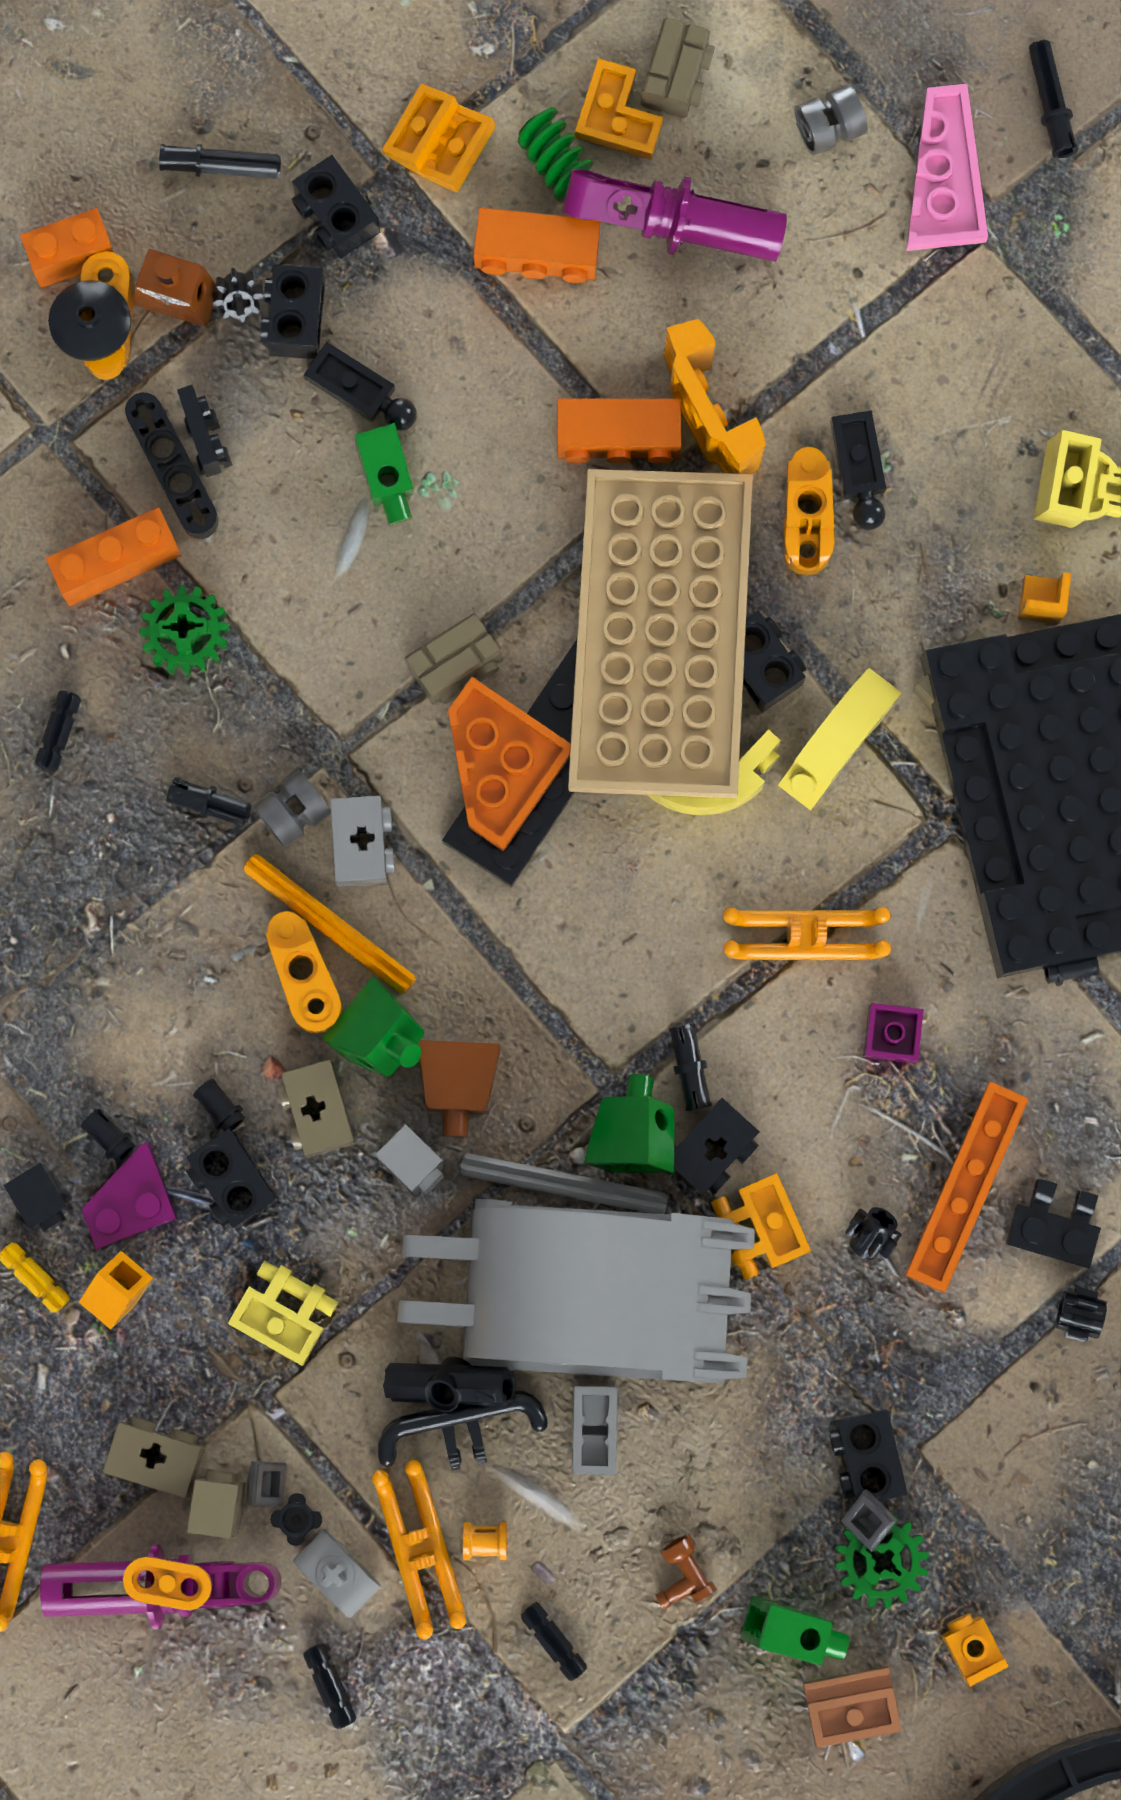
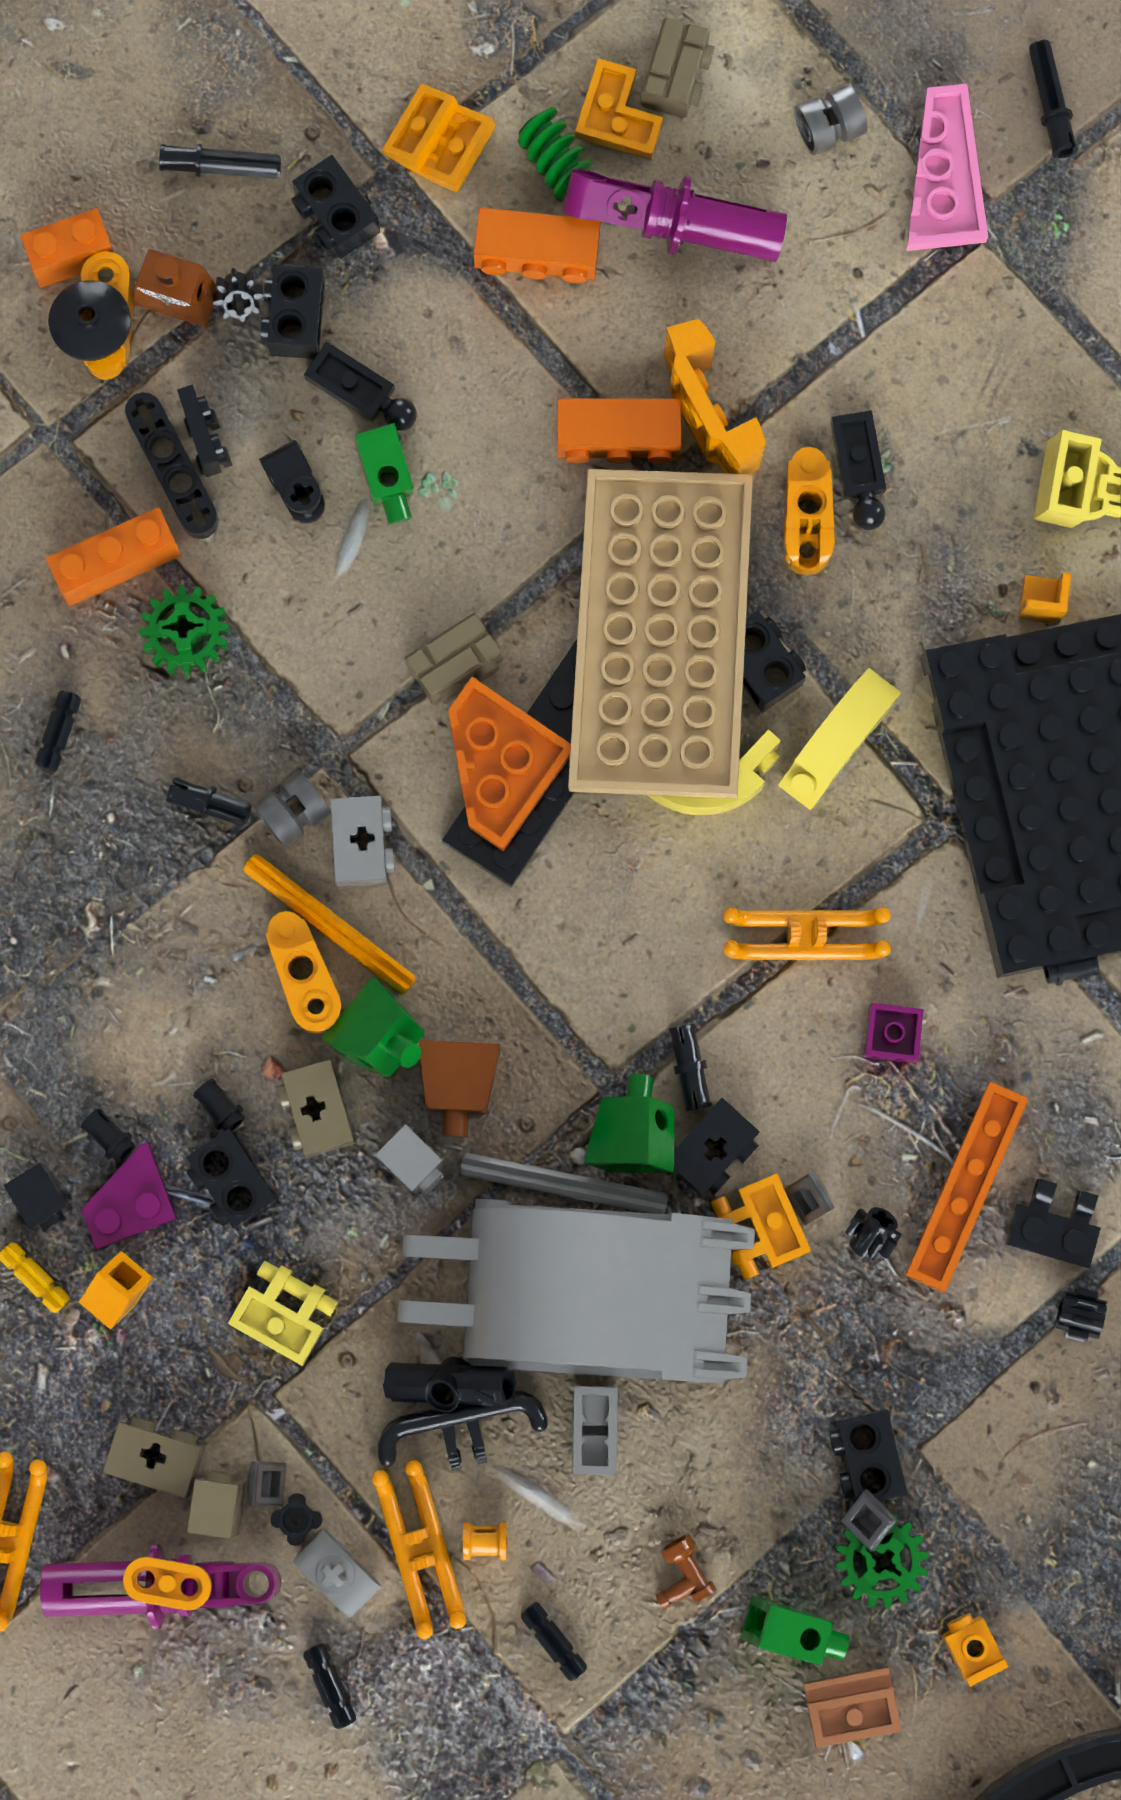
none -> black piece [259,440,325,524]
none -> flat silver slope [784,1171,835,1226]

